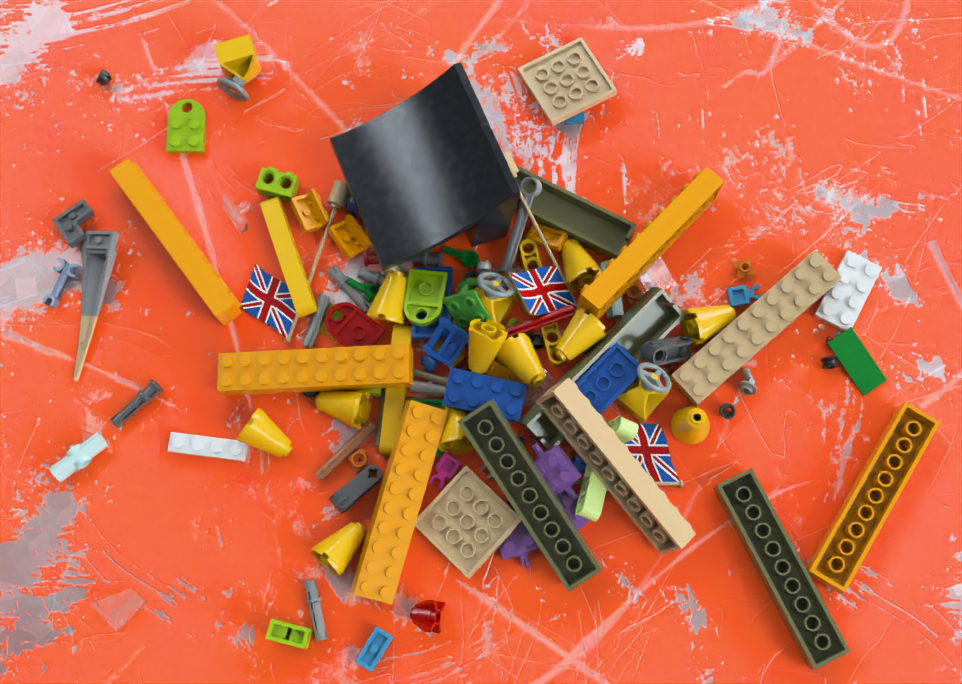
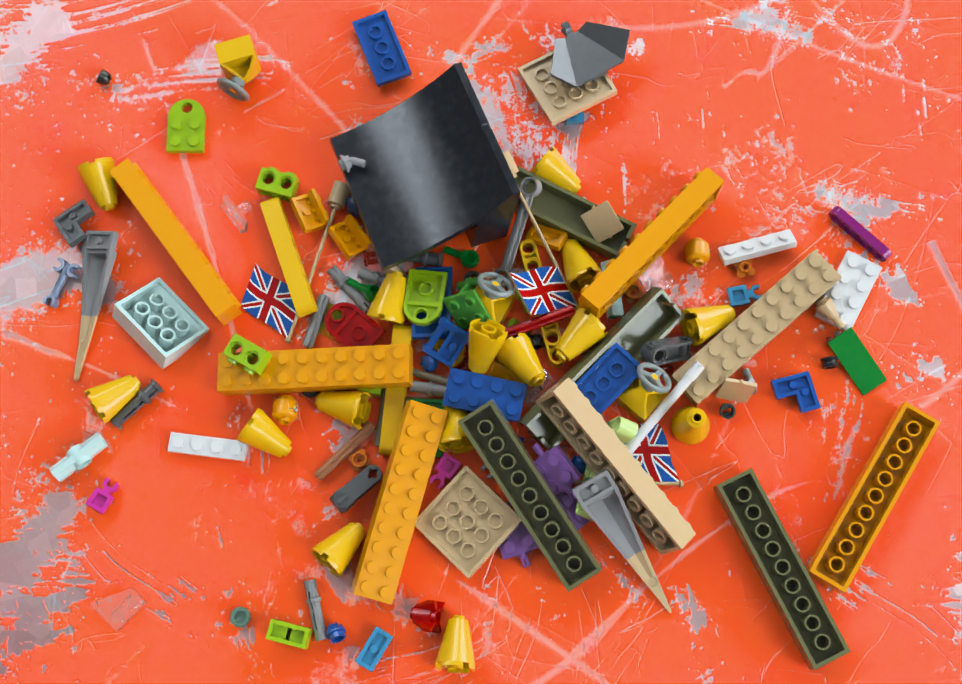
white hinge [476,260,492,274] -> none
none -> yellow cone [77,157,118,211]
none -> yellow cone [84,375,141,424]
none -> dark pink plate [85,478,119,515]
none -> light aqua slope [112,277,209,369]
none -> lime brick [223,333,273,376]
none -> sand green tile [230,607,251,627]
none -> light orange head [272,395,298,425]
none -> blue plate [326,622,346,644]
none -> light grey plate [337,155,366,173]
none -> blue plate [352,10,412,87]
none -> yellow cone [435,615,476,673]
none -> yellow cone [531,146,582,194]
none -> dark grey panel [551,21,630,88]
none -> light grey plate [572,468,672,613]
none -> tan piece [581,200,624,243]
none -> white piece [625,360,705,454]
none -> light orange head [684,238,710,267]
none -> tan piece [715,378,757,403]
none -> white plate [718,229,797,266]
none -> blue plate [770,371,821,414]
none -> tan cone [814,296,845,329]
none -> magenta beam [828,206,892,262]

